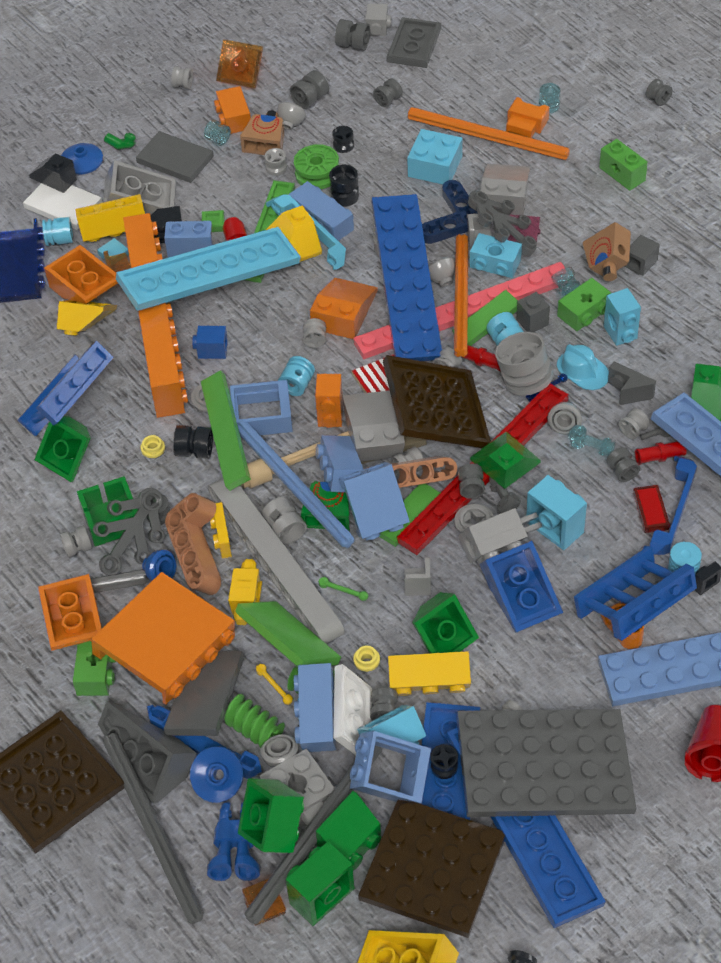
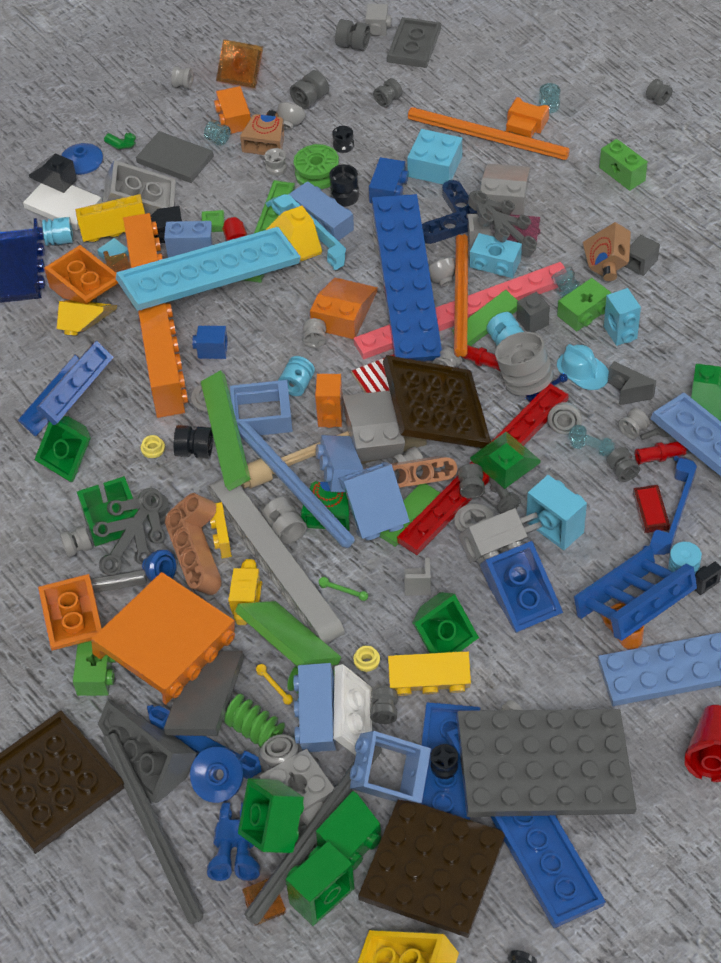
medium azure slope [357,705,426,744] -> none
none -> blue brick [369,157,409,203]

